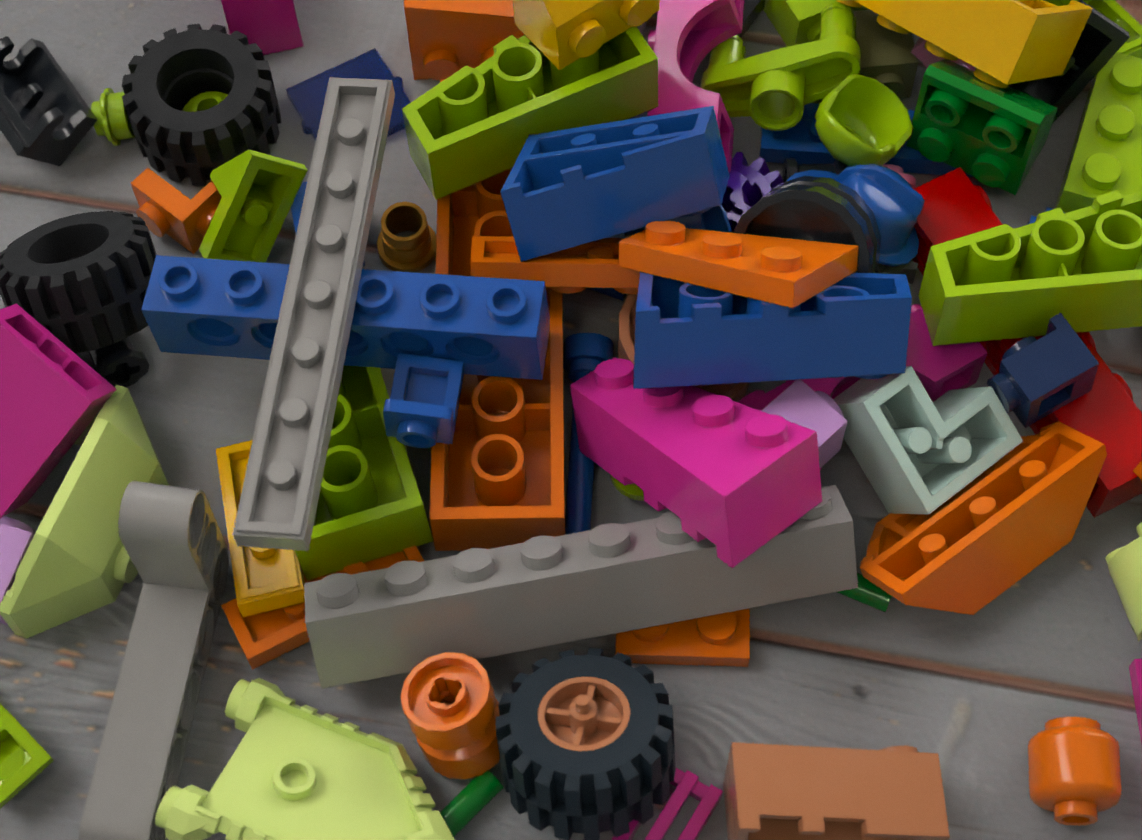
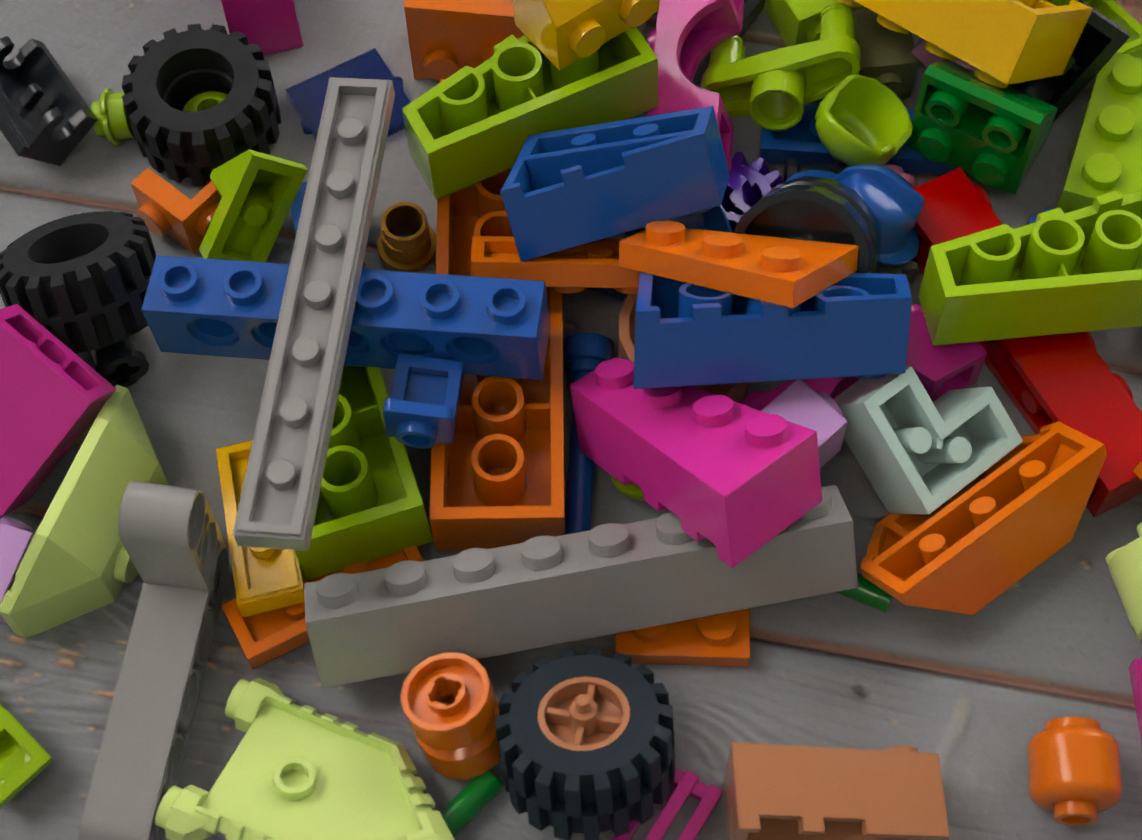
dark blue brick [987,313,1099,428] -> none

